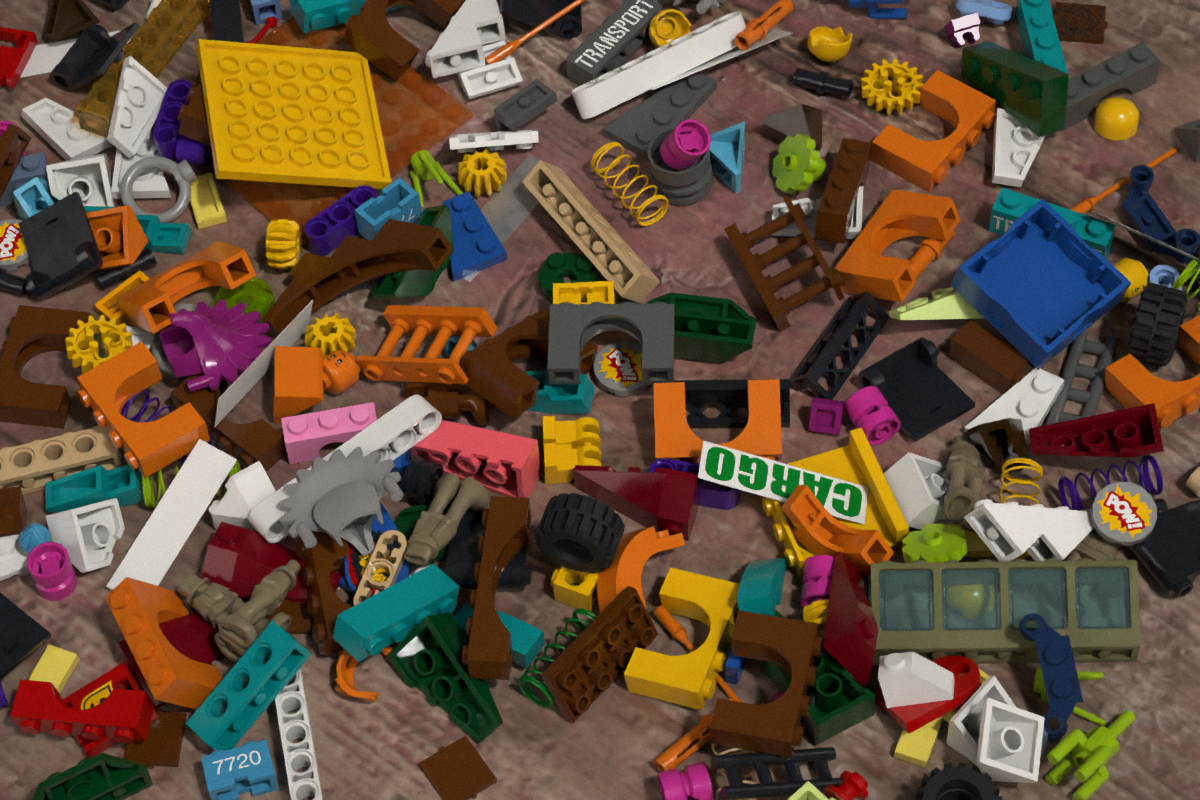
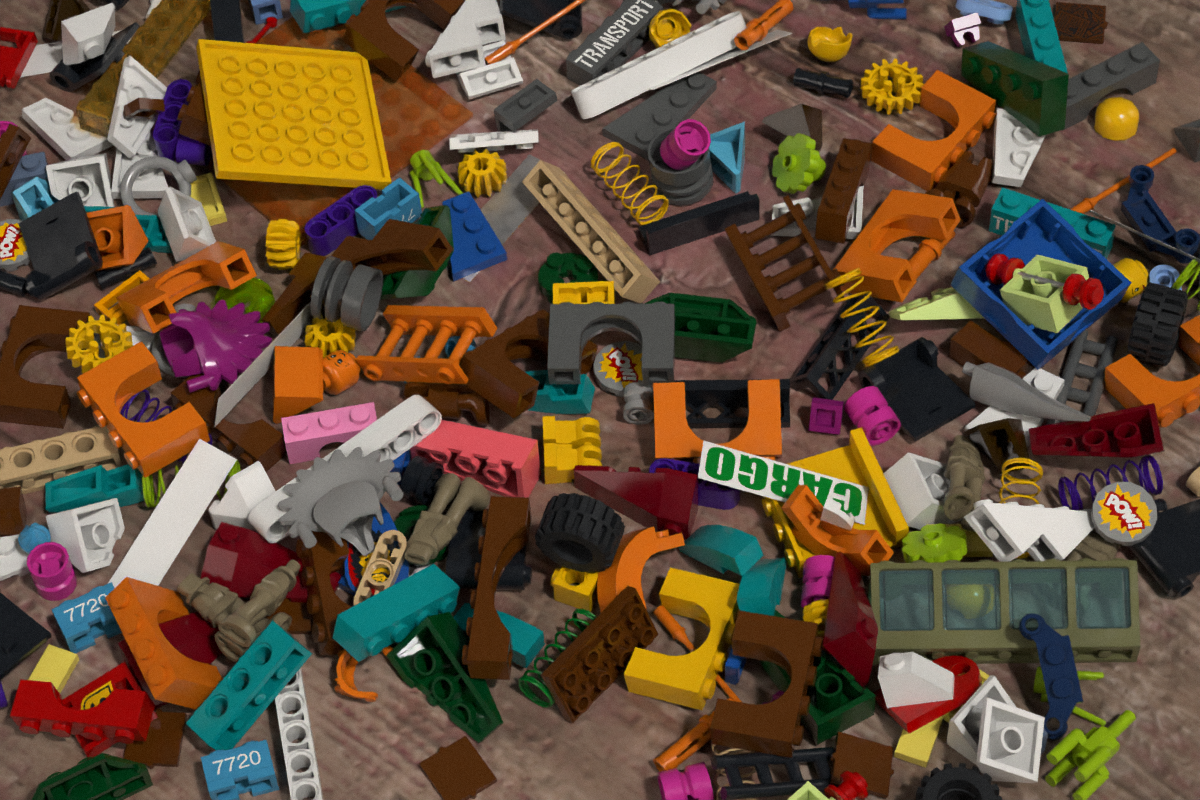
none -> dark azure brick [51,582,122,653]
none -> white slope [61,3,116,65]
none -> reddish brown tile [124,98,165,119]
none -> white slope [158,187,216,262]
none -> dark grey wheel [310,256,383,331]
none -> light grey wheel [623,382,654,425]
none -> black panel [638,191,760,256]
none -> teal slope [678,525,764,576]
none -> white tile [820,498,855,531]
none -> yellow piece [825,268,900,367]
none -> reddish brown piece [830,731,894,799]
none -> reddish brown piece [925,151,993,227]
none -> light grey piece [962,362,1091,422]
none -> yellowish green brick [985,253,1104,333]

